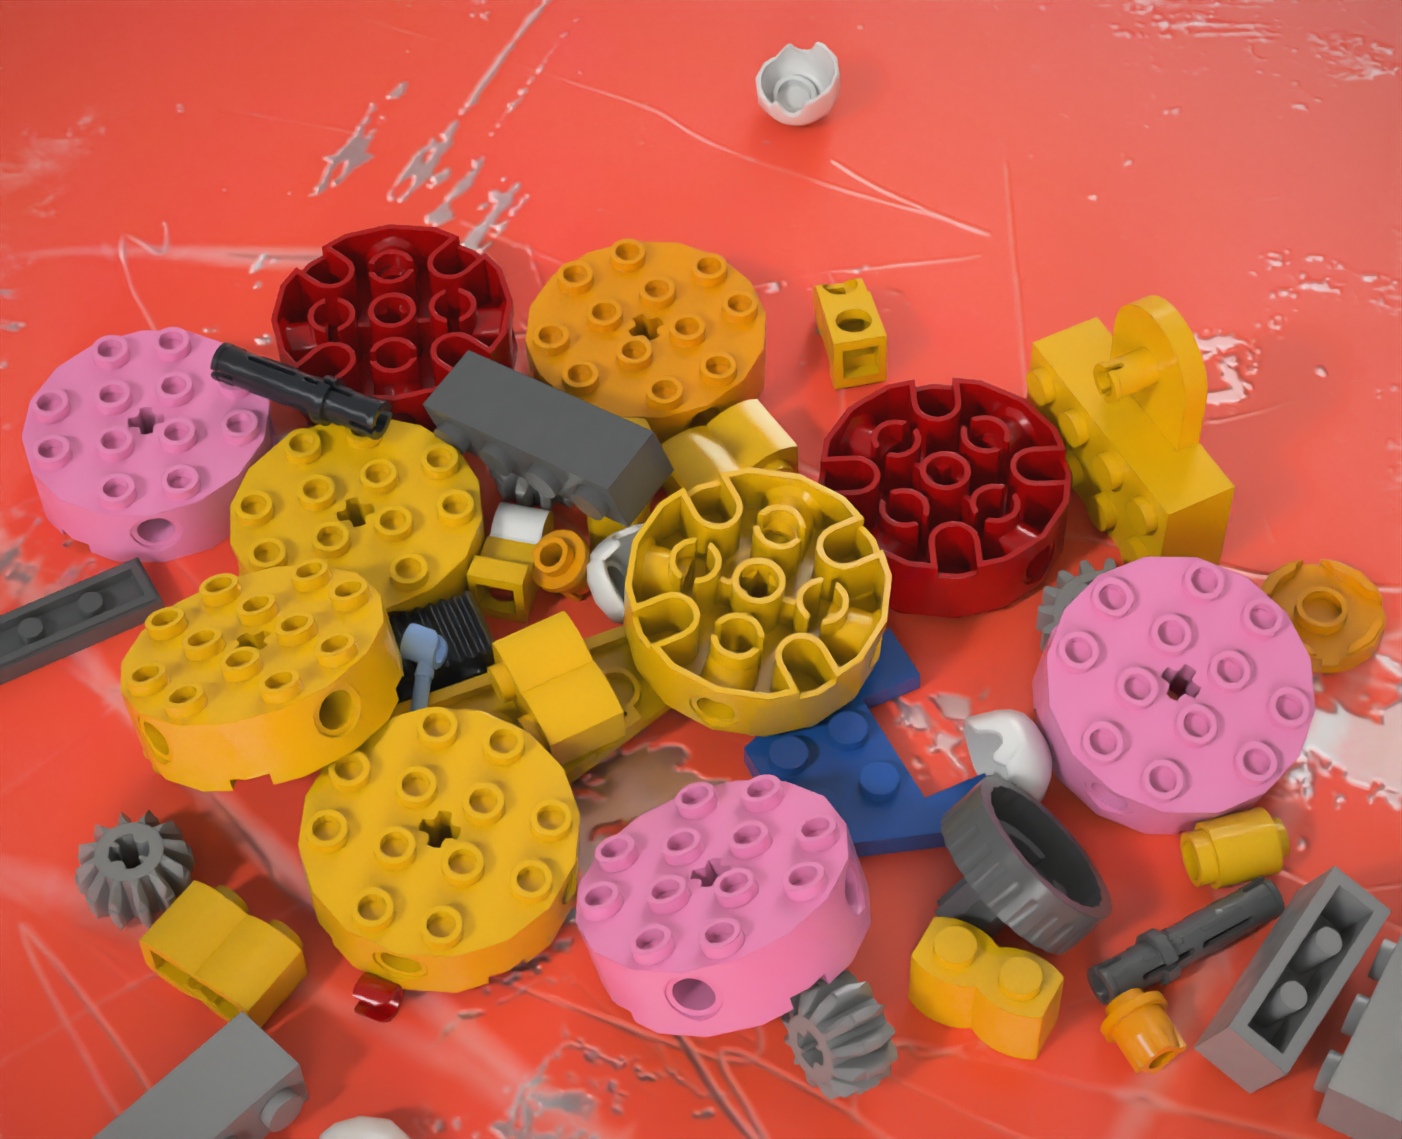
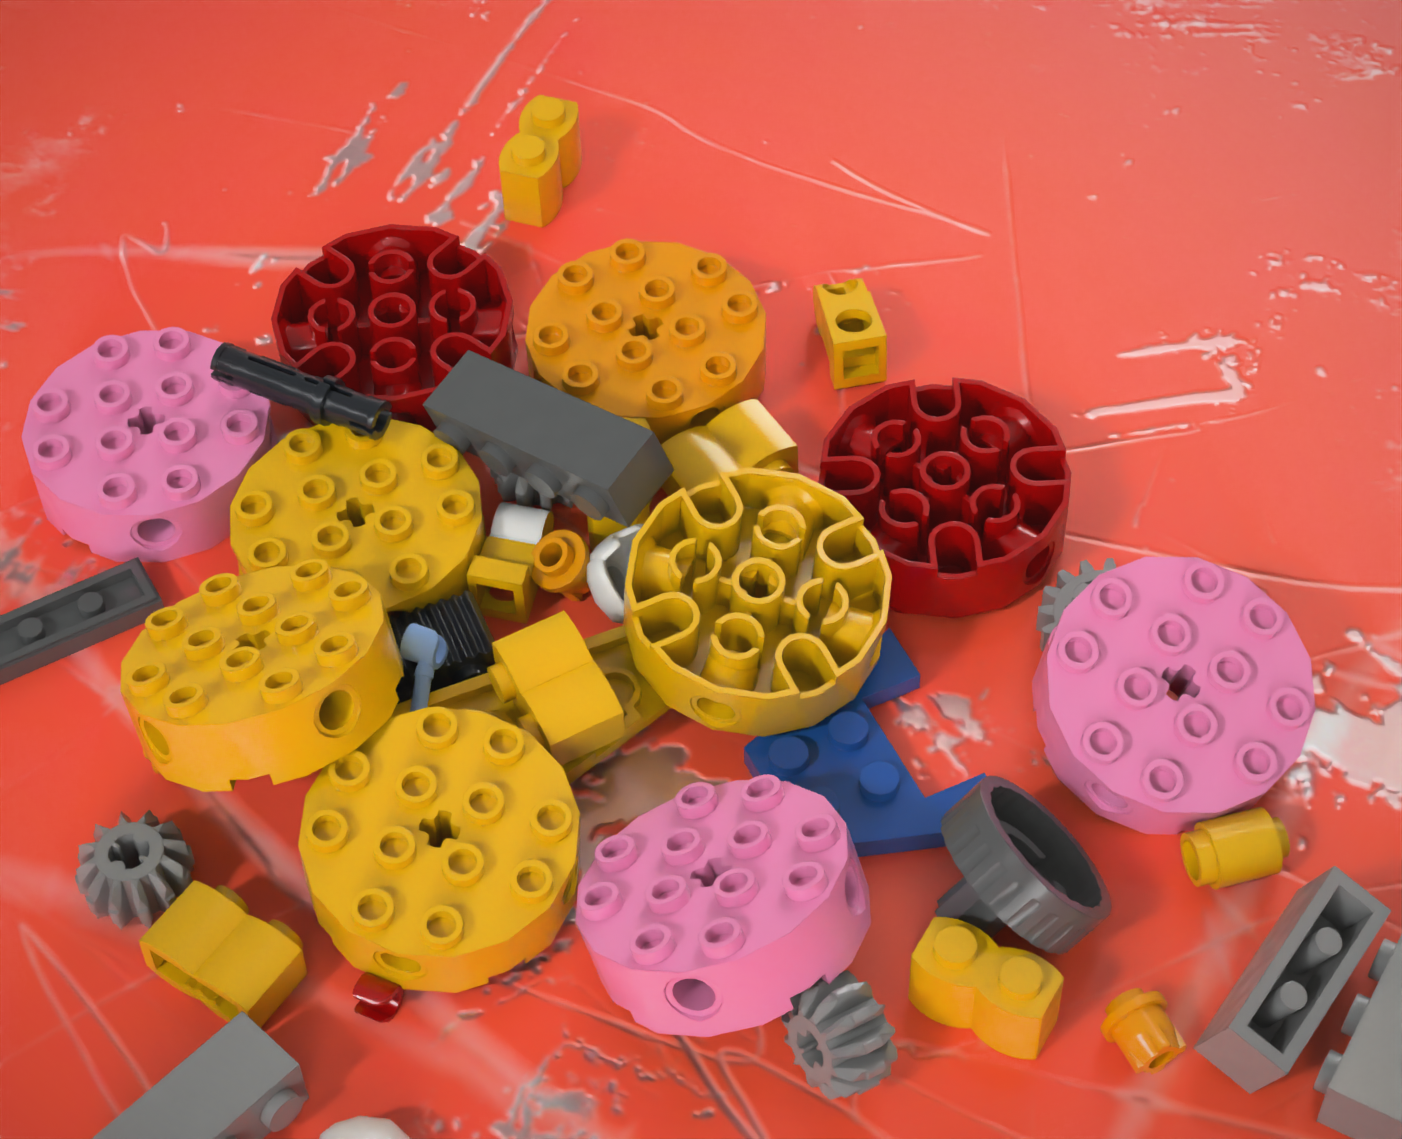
white hair [755,42,840,126] -> none
white hair [964,709,1053,802] -> none
yellow brick [1026,295,1235,566] -> none
dark grey pin [1087,876,1285,1005] -> none
light orange tile [1260,559,1386,674] -> none
none -> yellow brick [499,94,582,228]

